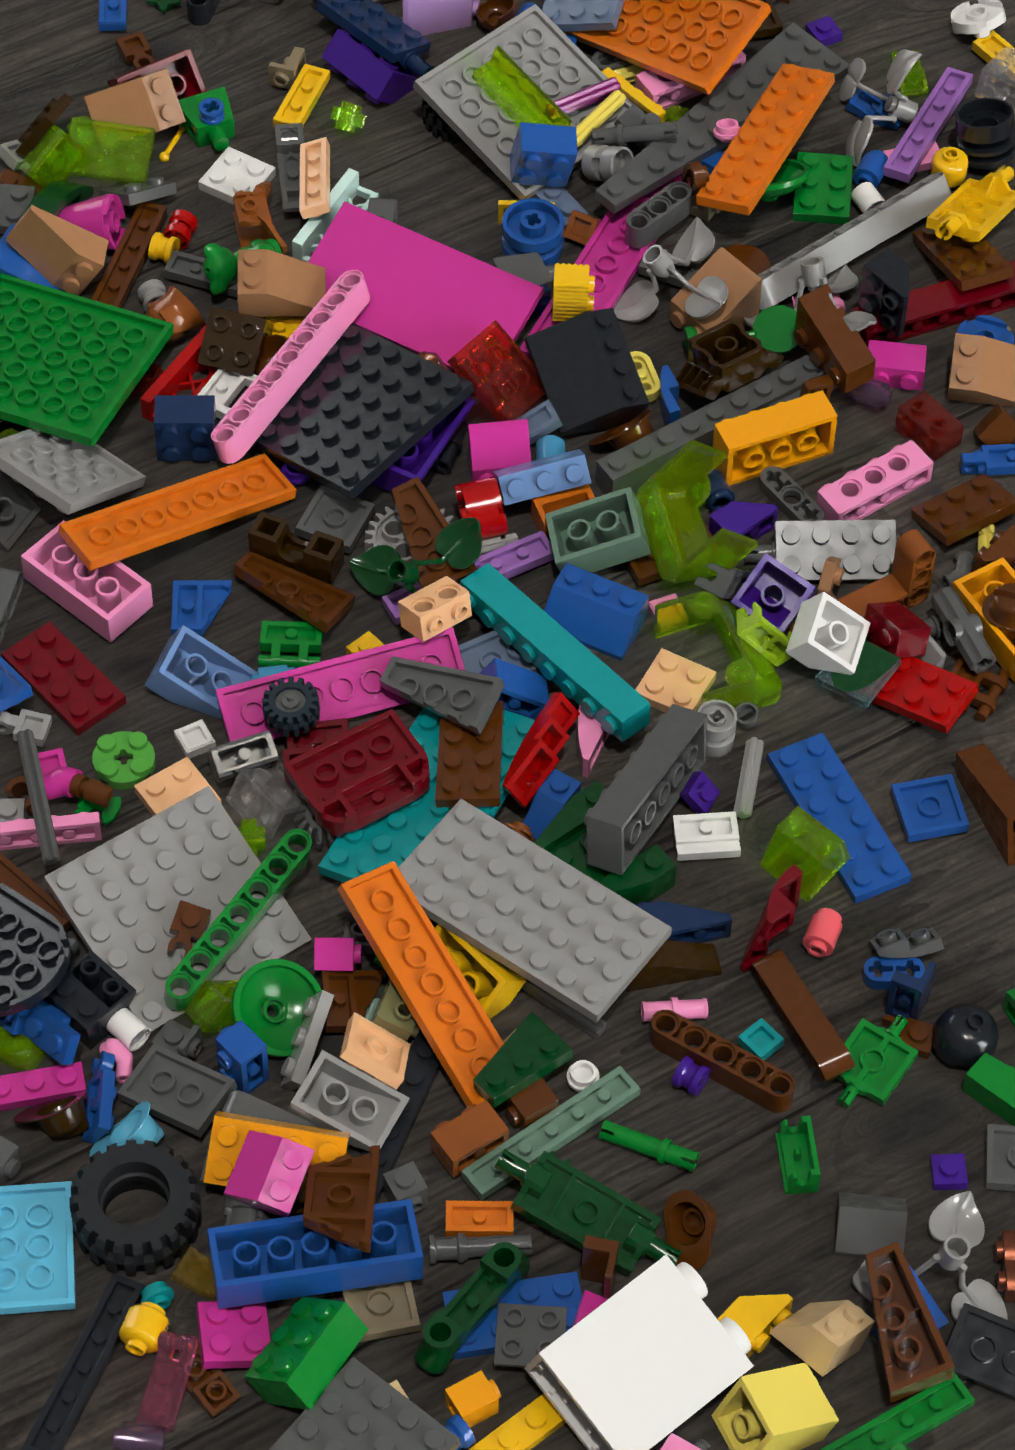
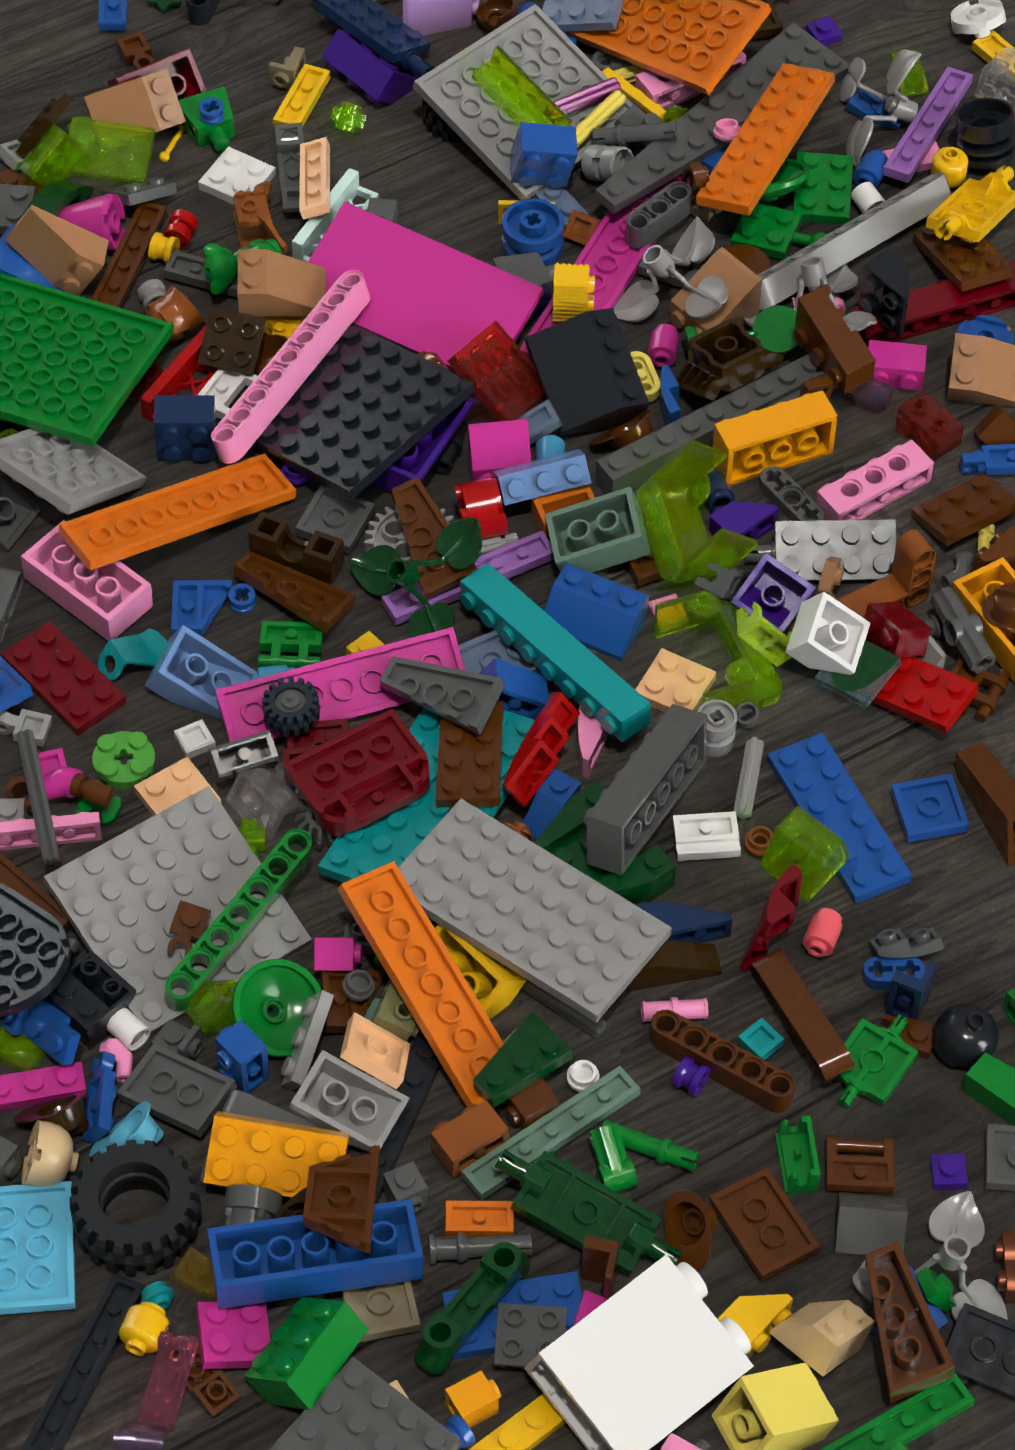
dark pink slope [224,1130,315,1218] -> none
light nougat brick [398,576,472,642] -> none
dark purple plate [680,770,720,814] -> none
none -> tan cylinder [21,1120,79,1187]
none -> teal piece [98,629,167,680]
none -> blue bush [228,583,256,614]
none -> dark grey plate [342,969,375,1002]
none -> green piece [589,1124,638,1192]
none -> dark pink brick [648,324,680,367]
none -> reddish brown plate [709,1167,820,1282]
none -> green plate [731,203,827,260]
none -> dark orange plate [744,826,776,857]
none -> reddish brown plate [825,1135,895,1194]
none -> green plate [916,1267,957,1312]

